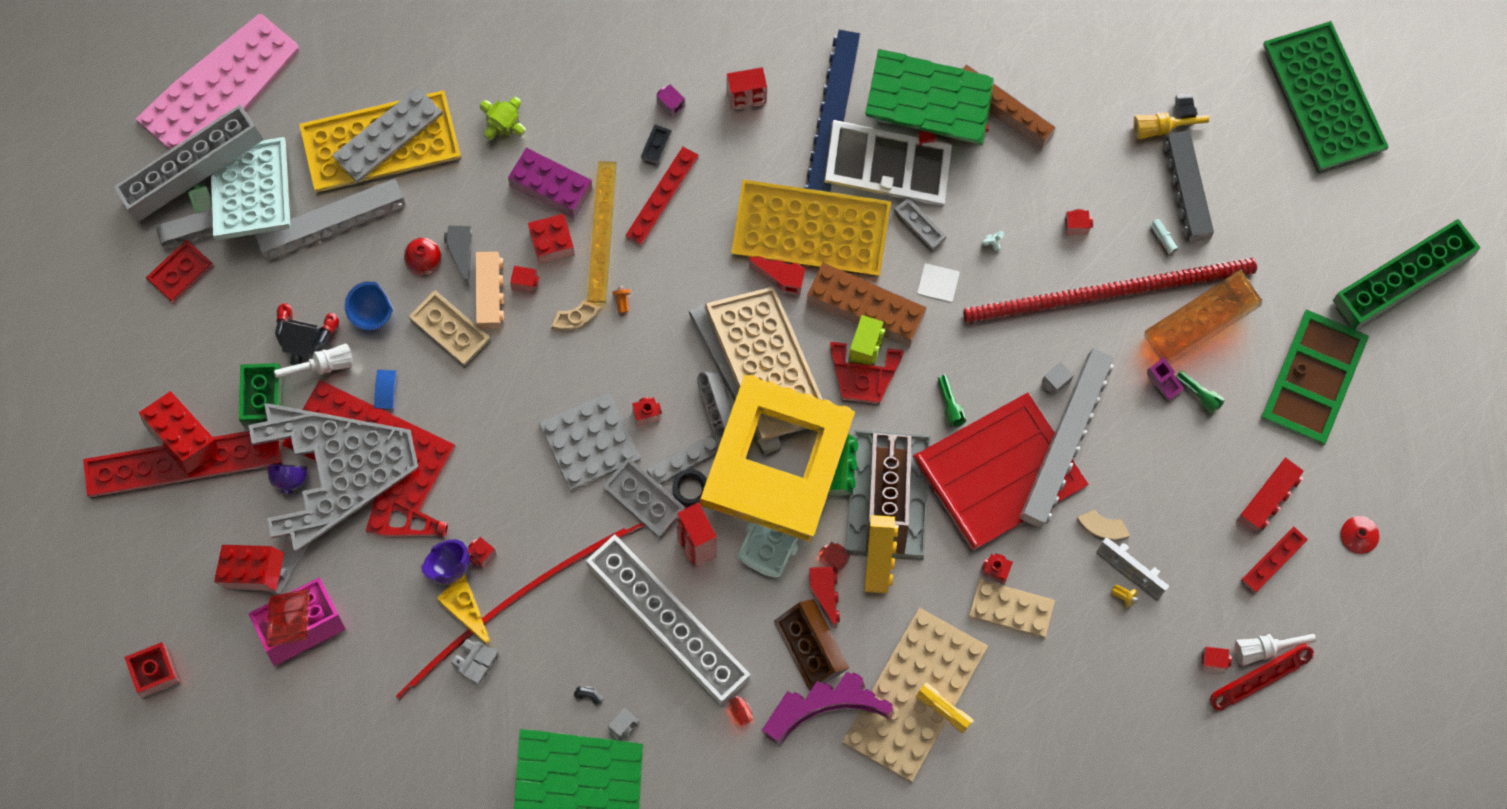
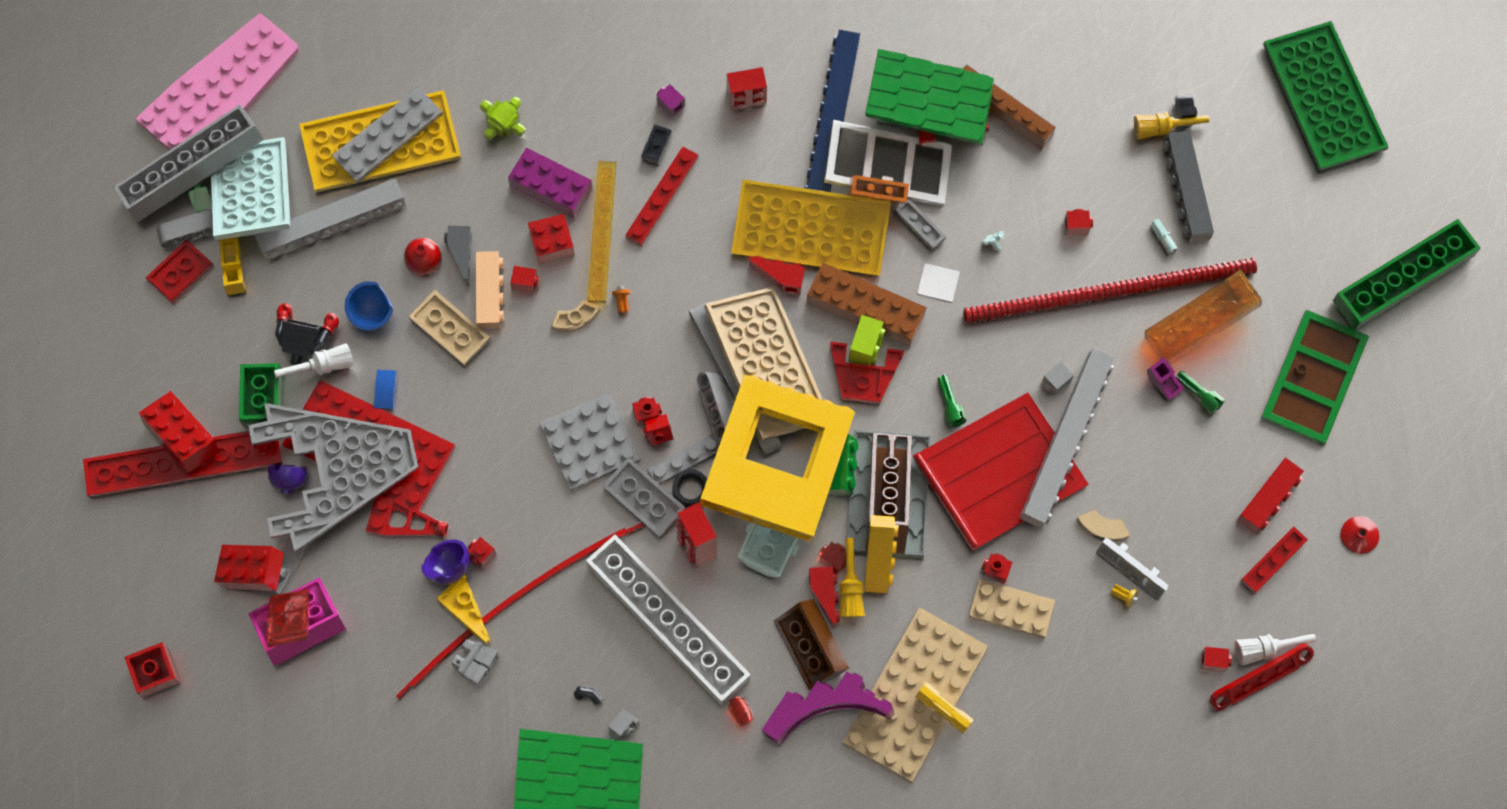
none -> yellow slope [219,237,246,295]
none -> red brick [643,413,674,446]
none -> yellow piece [839,538,865,618]
none -> orange brick [848,175,909,205]

